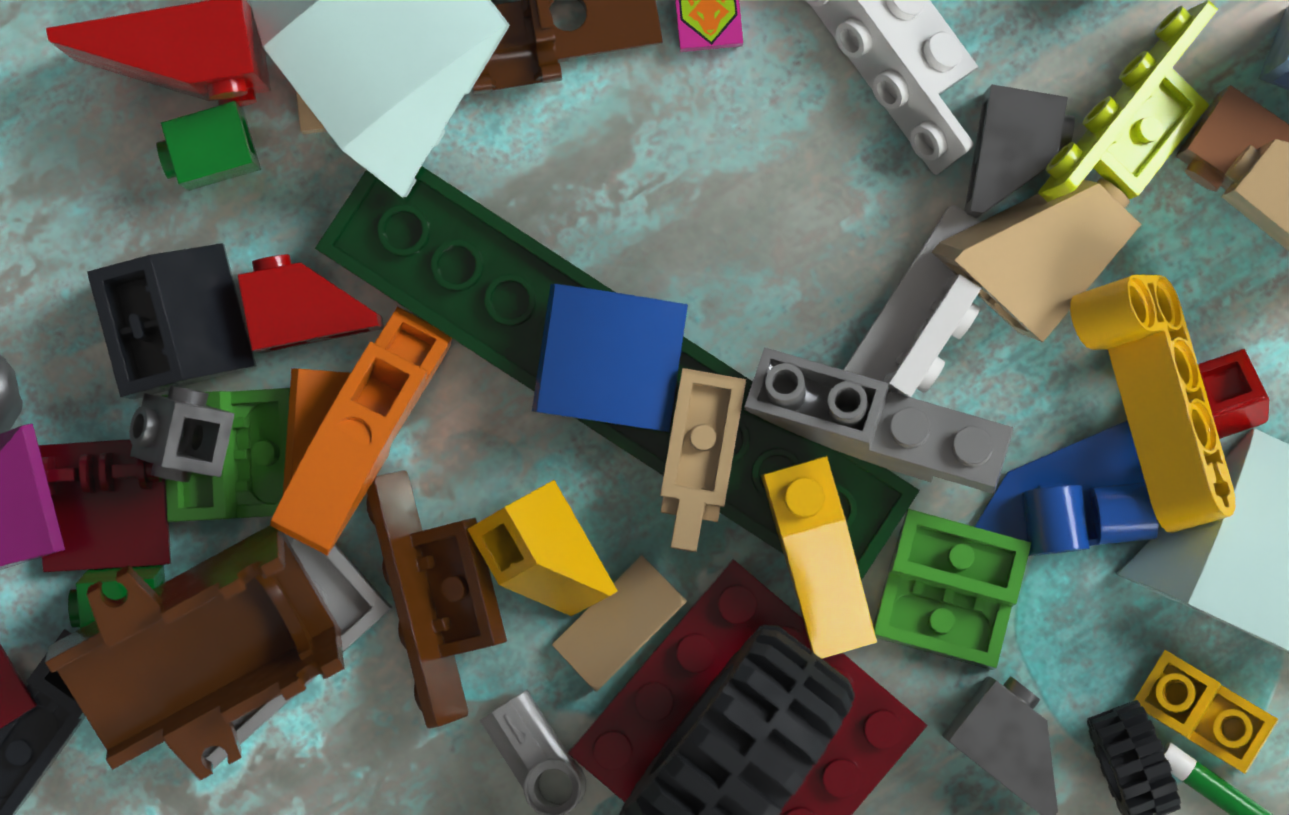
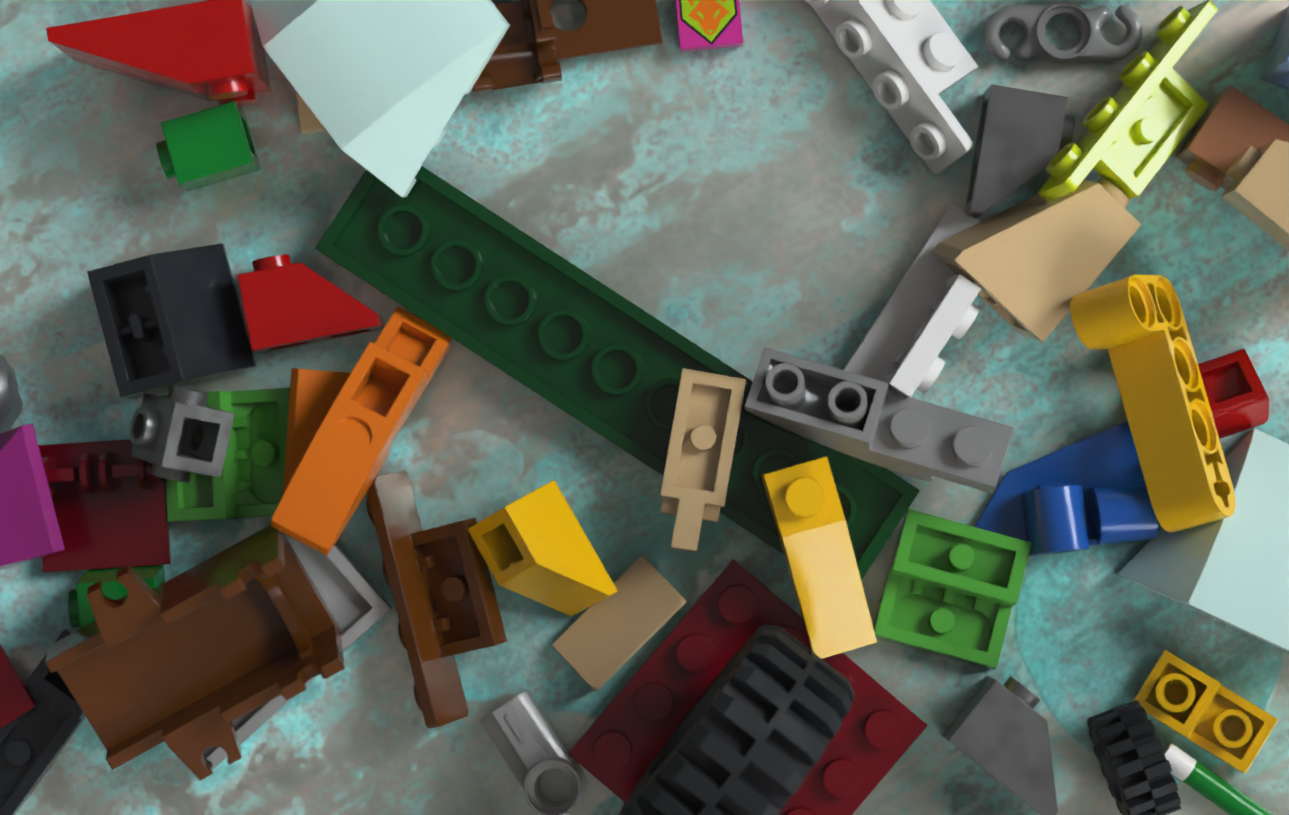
blue slope [532,284,688,432] -> none
none -> light grey piece [983,2,1142,64]

